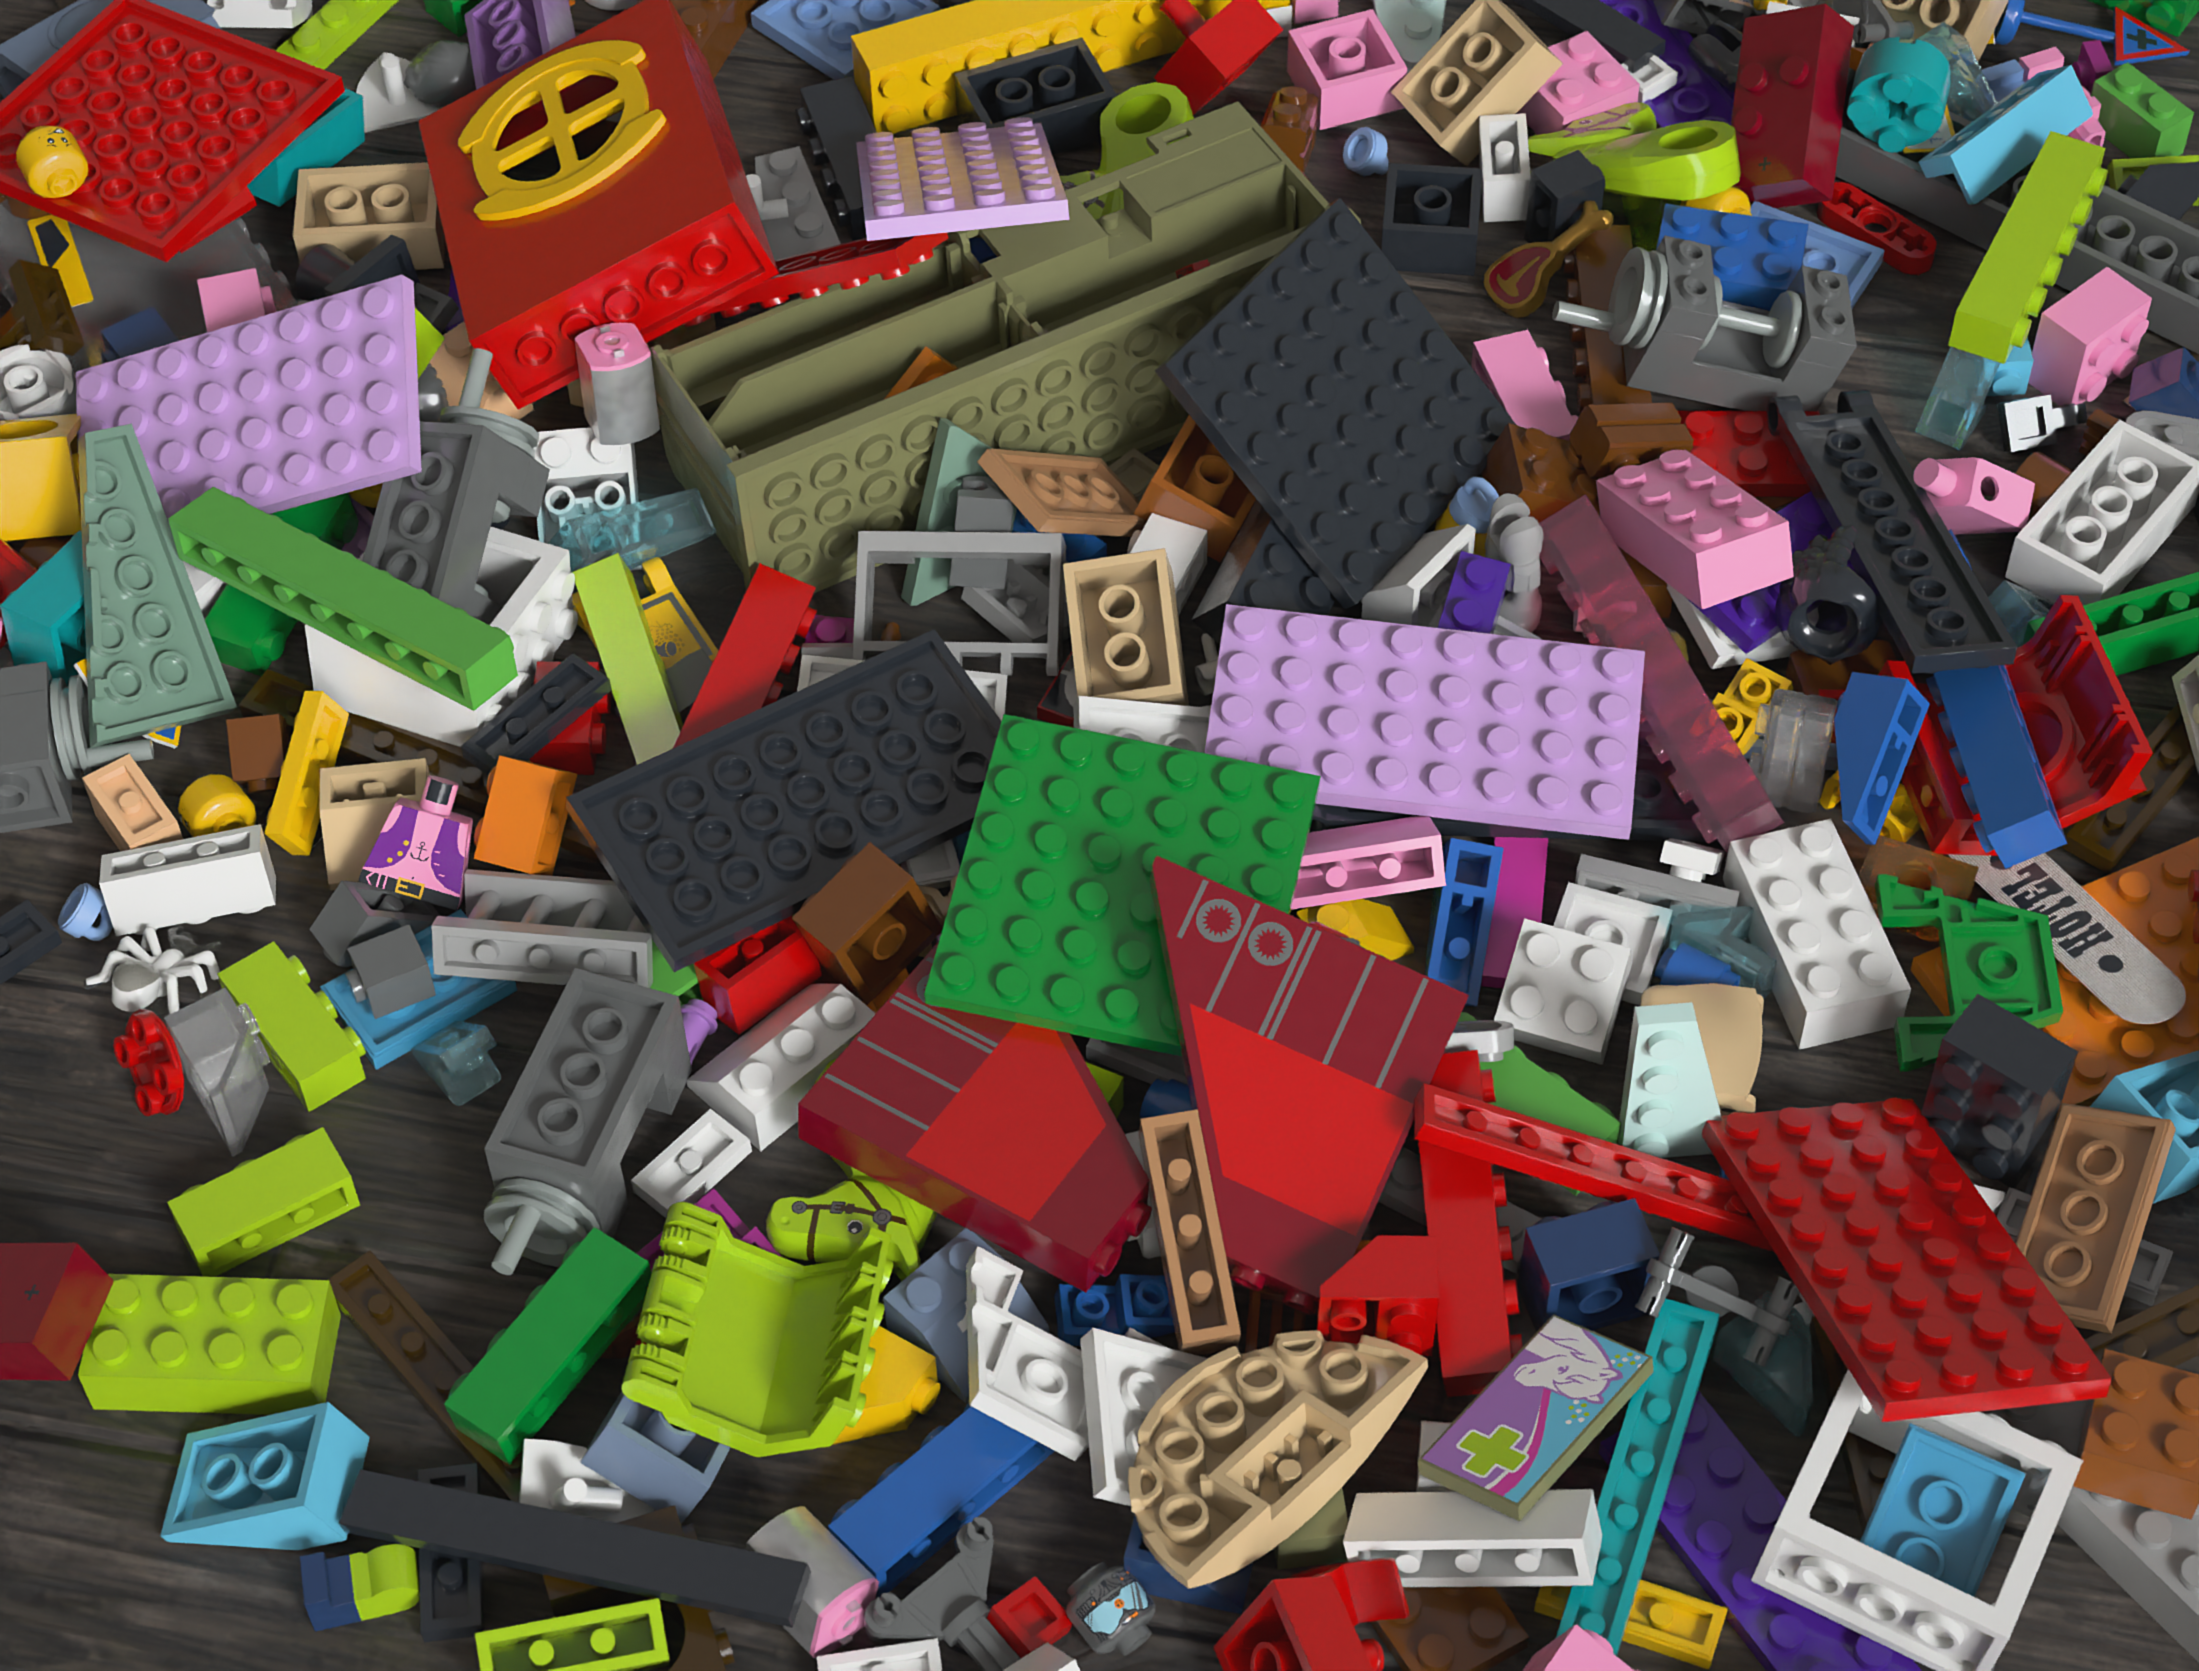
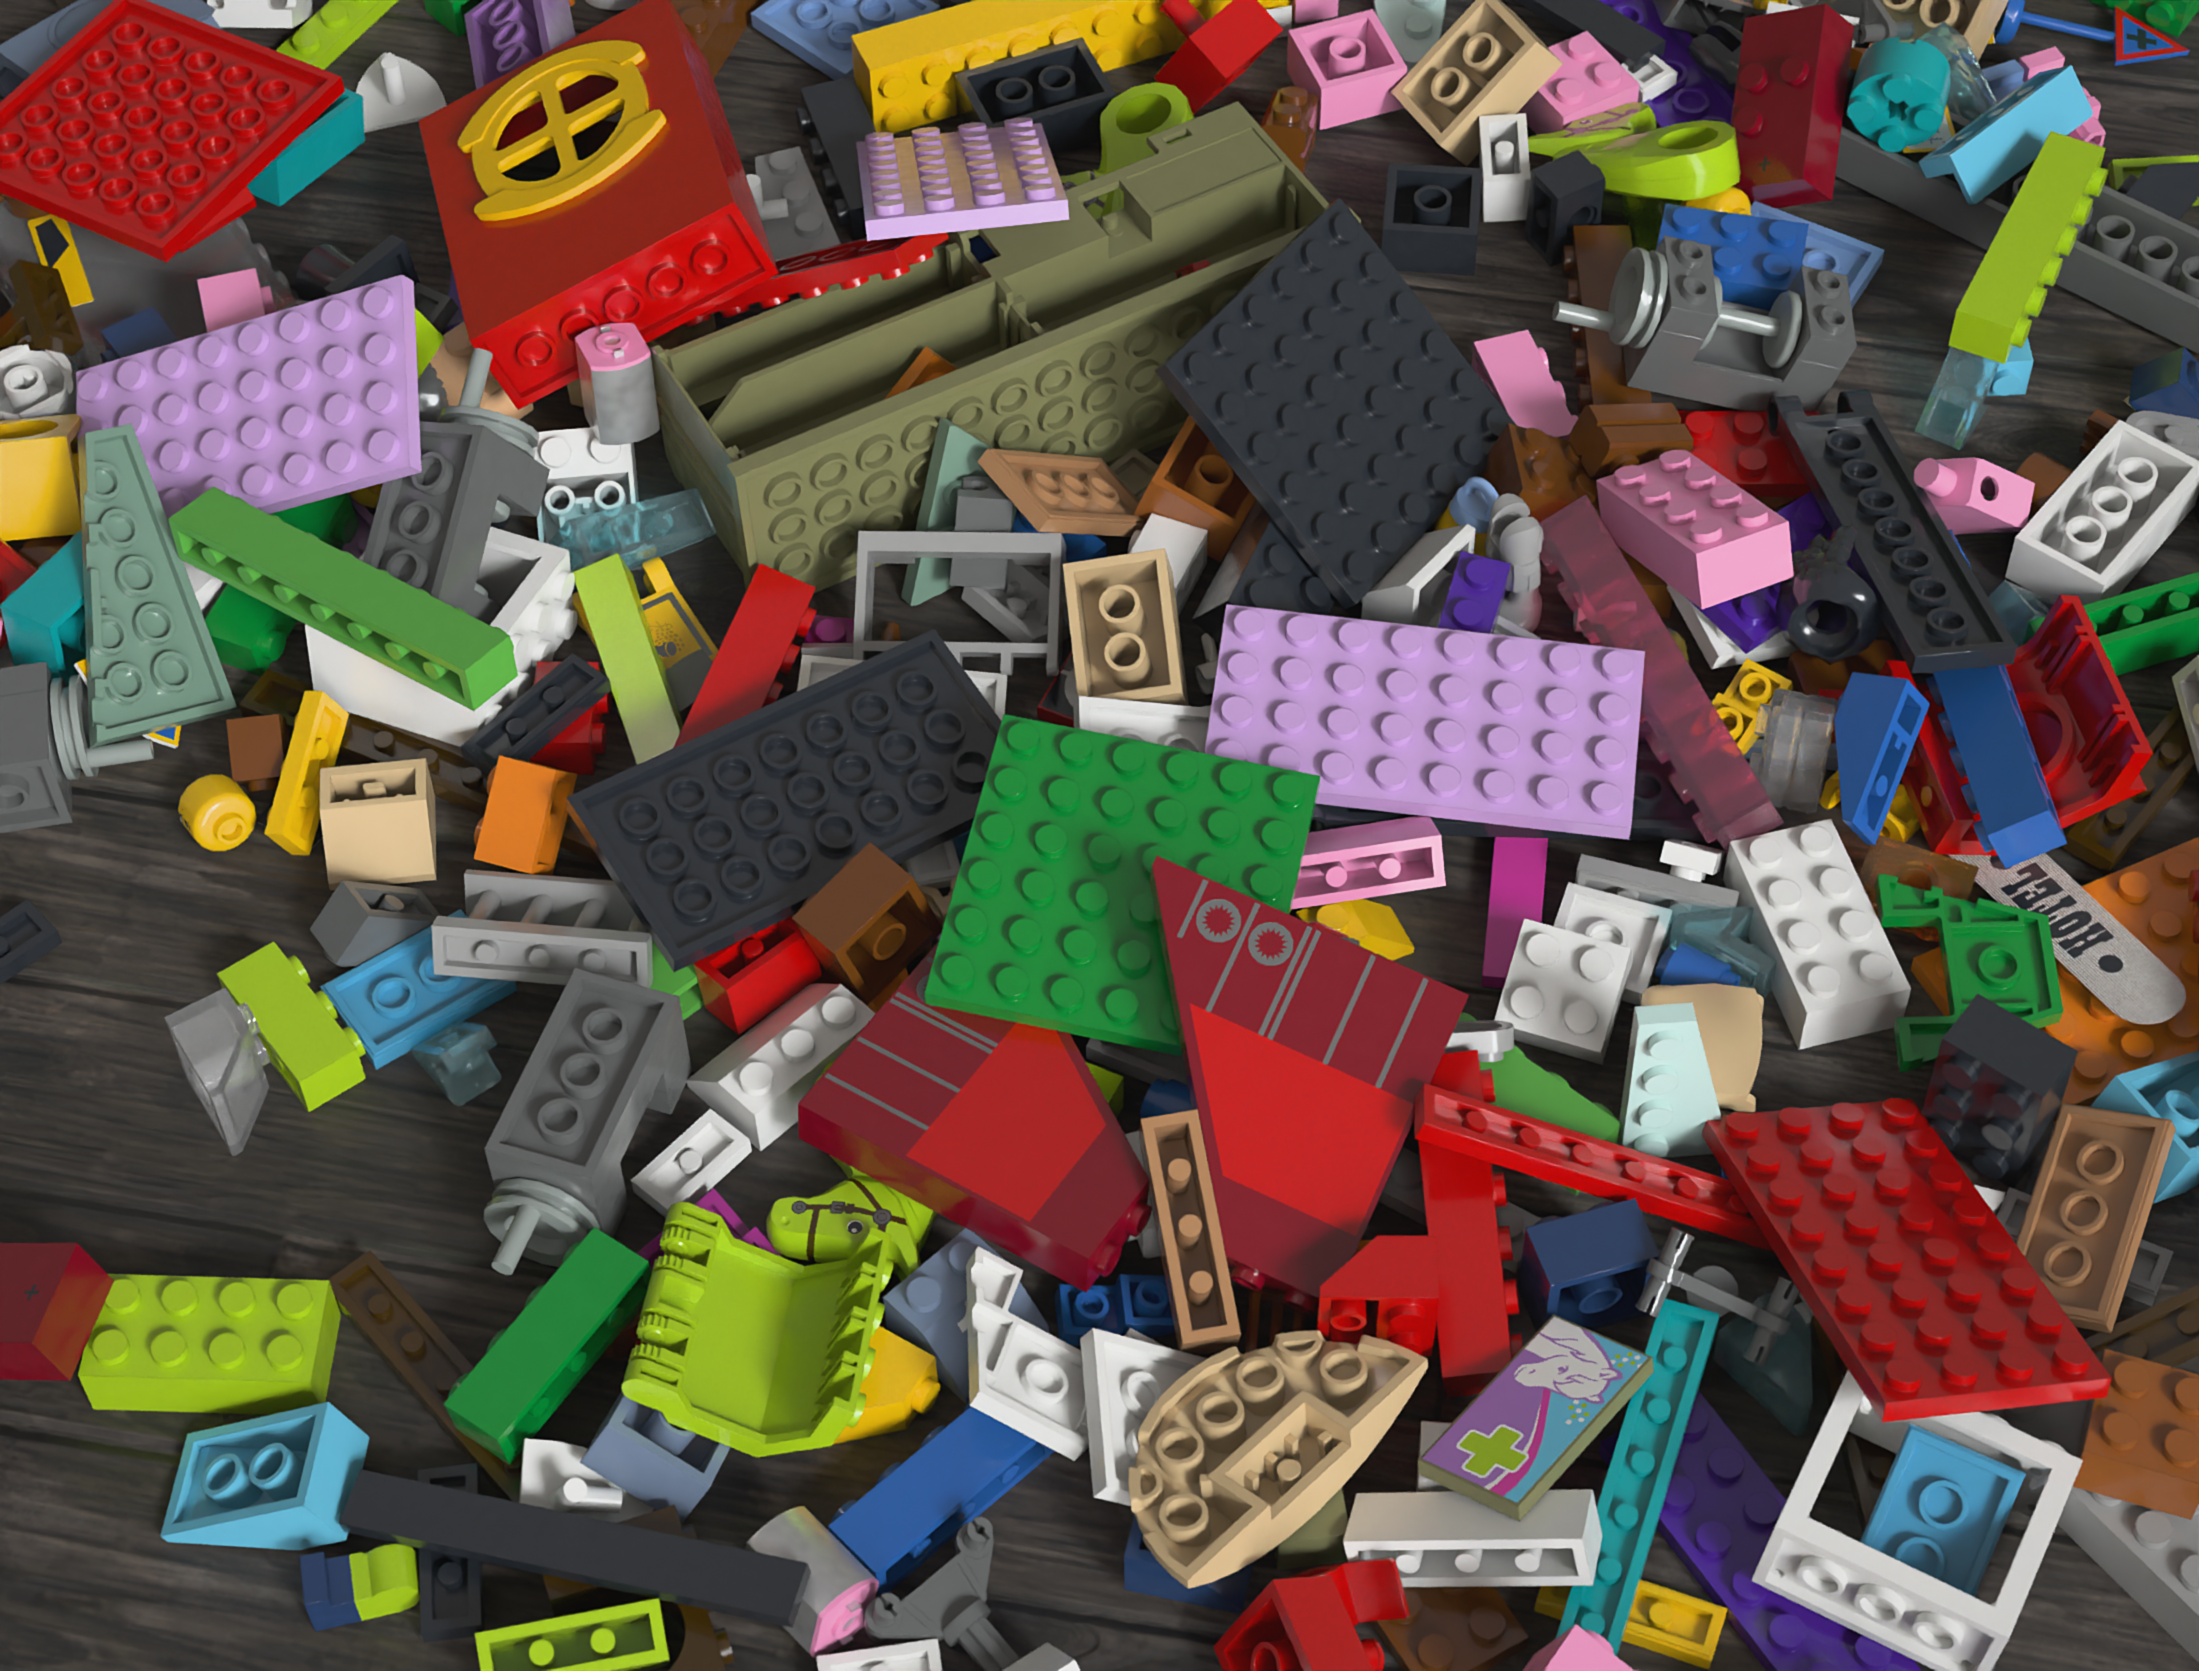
yellow head [16,126,88,198] -> none
light blue tile [58,883,113,941] -> none
light nougat panel [82,754,183,851] -> none
white animal [84,925,222,1027] -> none
white brick [99,824,276,936] -> none
red dish [113,1008,184,1117] -> none
lime brick [167,1127,360,1277] -> none
tan brick [293,162,445,270] -> none
dark grey brick [345,925,436,1019] -> none
torso [358,775,473,910] -> none
dark grey hair [403,40,476,107] -> none
medium lavender pin [681,999,718,1066] -> none
red plate [986,1576,1073,1658] -> none
head [1066,1562,1155,1656] -> none
light blue tile [1343,127,1389,176] -> none
blue slope [1425,838,1504,1007] -> none
pearl gold piece [1484,200,1614,318] -> none
red beam [1817,182,1937,275] -> none
plate [1997,395,2088,452] -> none
bright pink brick [2028,267,2152,406] -> none
magenta plate [2072,40,2113,96] -> none
bright green brick [2091,62,2194,158] -> none

